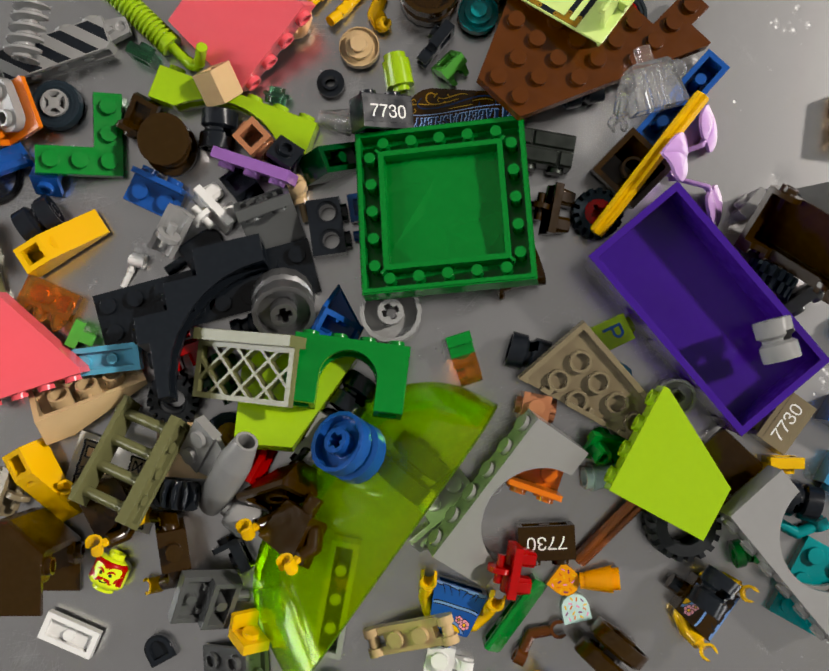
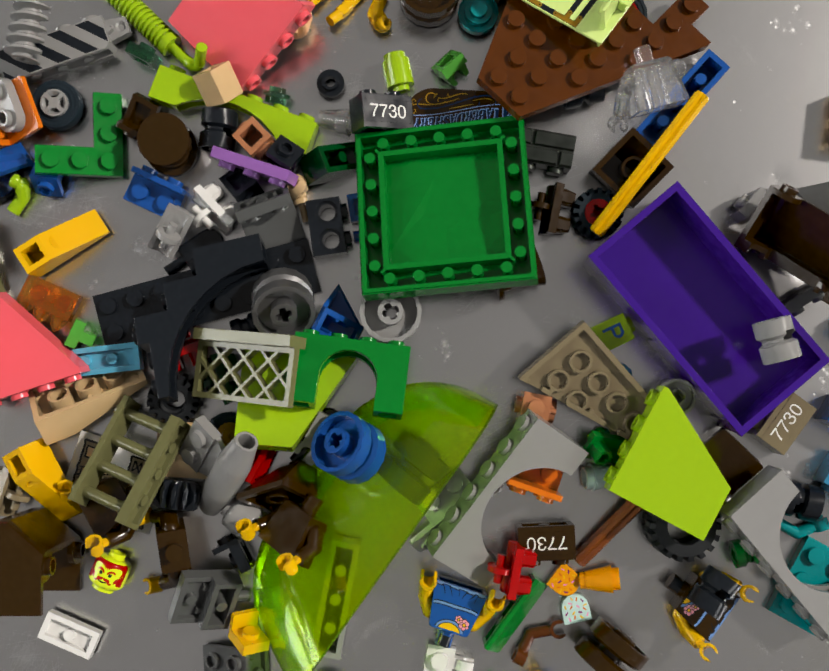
black wheel [10,194,66,241] -> none
white hand [120,252,148,288] -> none
black tile [144,632,179,668] -> none
black wheel [328,369,376,418] -> none
tan plate [339,26,380,69] -> none
tan plate [362,612,460,659] -> none
black plate [417,19,455,69] -> none
leg [445,330,483,387] -> none
black wheel [504,331,552,370] -> none
lavender plant [660,104,723,227] -> none
black wheel [748,258,799,301] -> none
yellow bracket [758,454,805,474] -> none
none -> lime arm [7,174,31,216]

